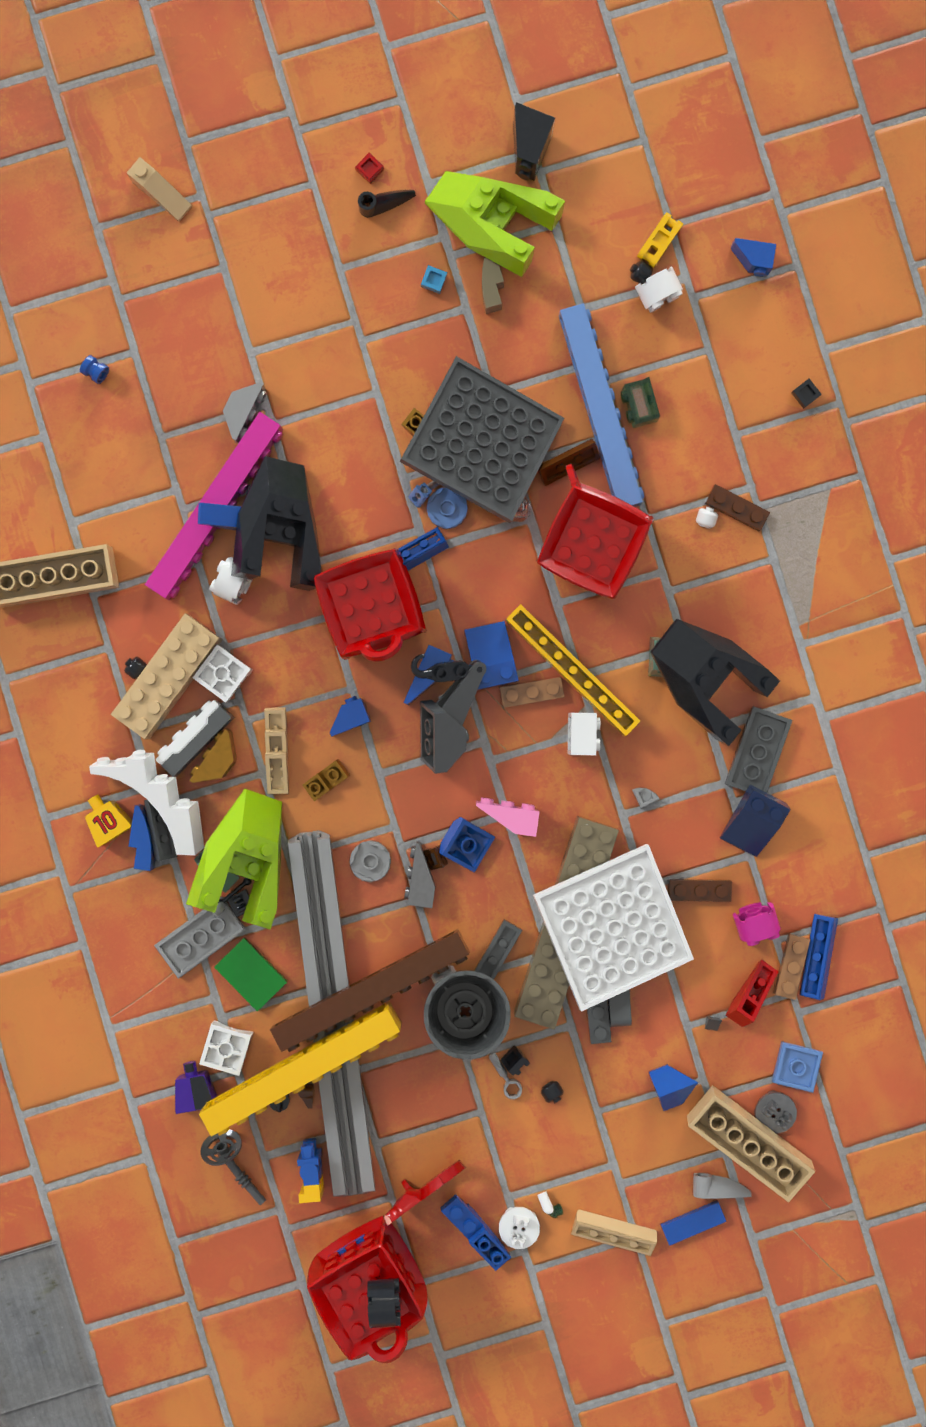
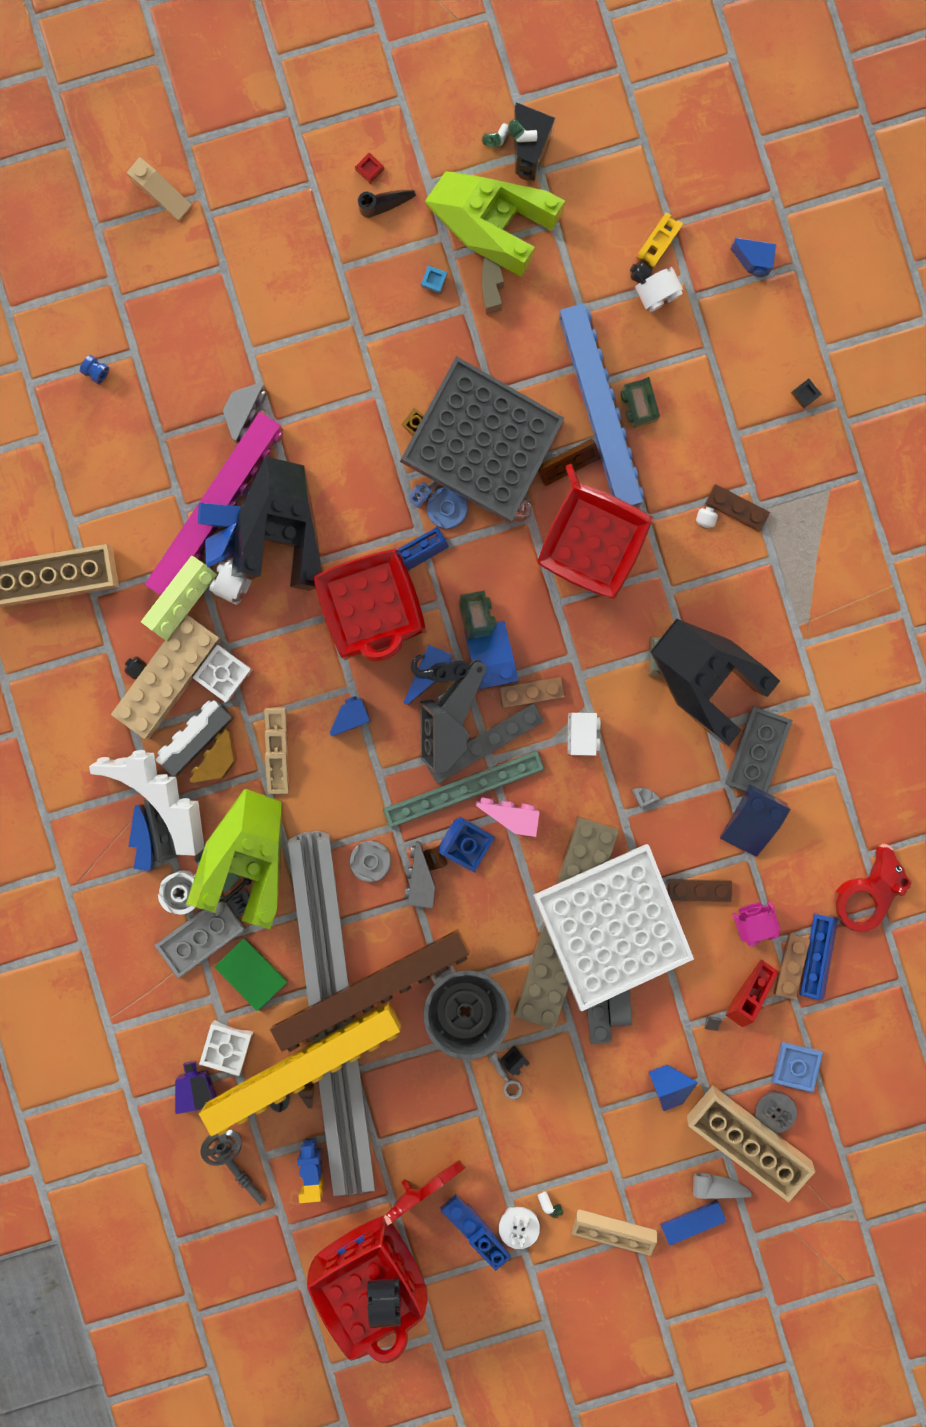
yellow torso [85,794,132,847] -> none
pearl gold slope [303,759,350,801] -> none
dark grey plate [474,919,522,980] -> none
yellow brick [505,604,640,736] -> none
black piece [541,1081,564,1104] -> none
none -> yellowish green brick [141,556,217,641]
none -> white brick [158,870,196,915]
none -> blue slope [205,523,237,567]
none -> sand green tile [383,751,545,828]
none -> dark grey plate [427,703,544,784]
none -> clear green window [458,590,496,641]
none -> clear green arm [482,123,511,147]
none -> arm [508,119,537,142]
none -> red animal [836,844,911,932]

